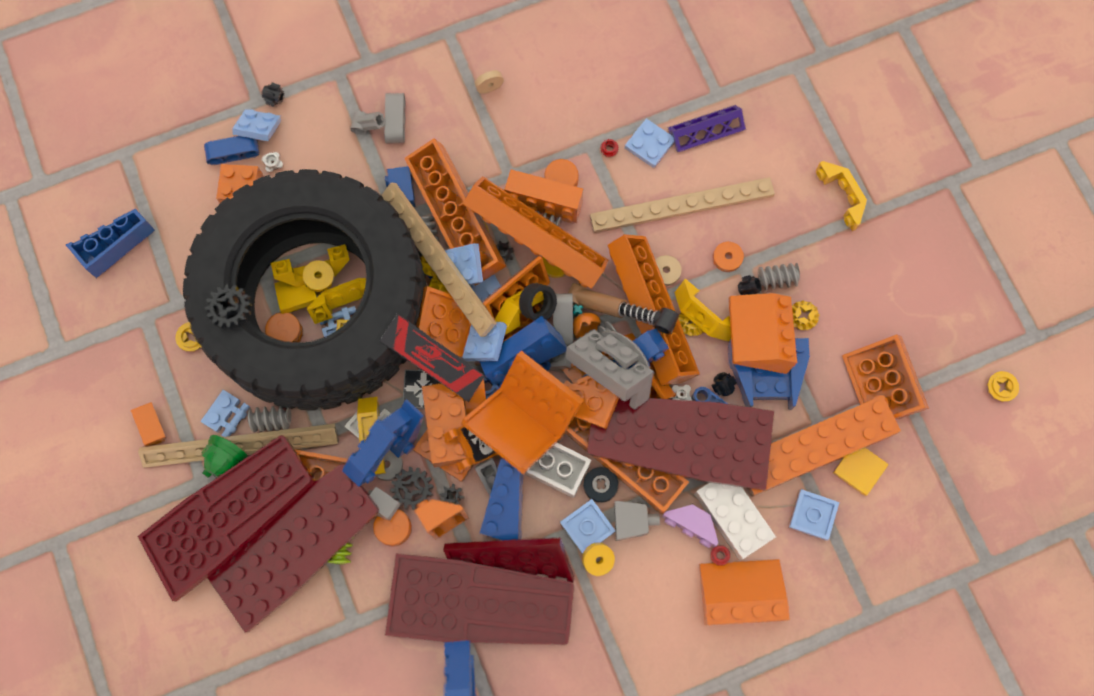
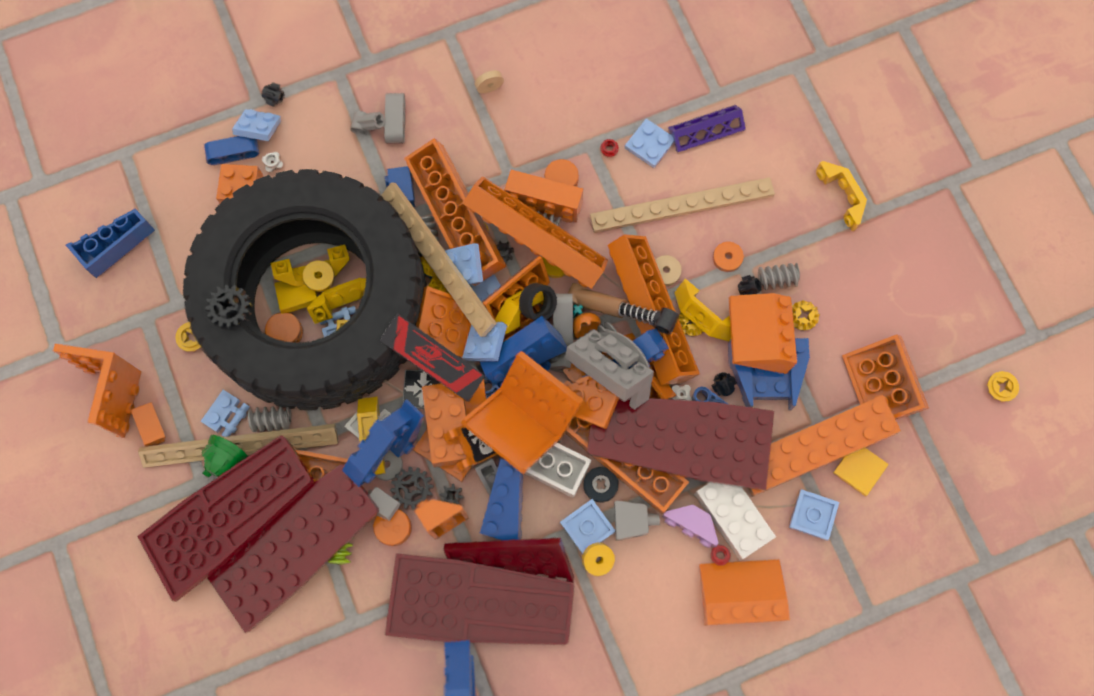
none -> orange bracket [53,343,142,438]

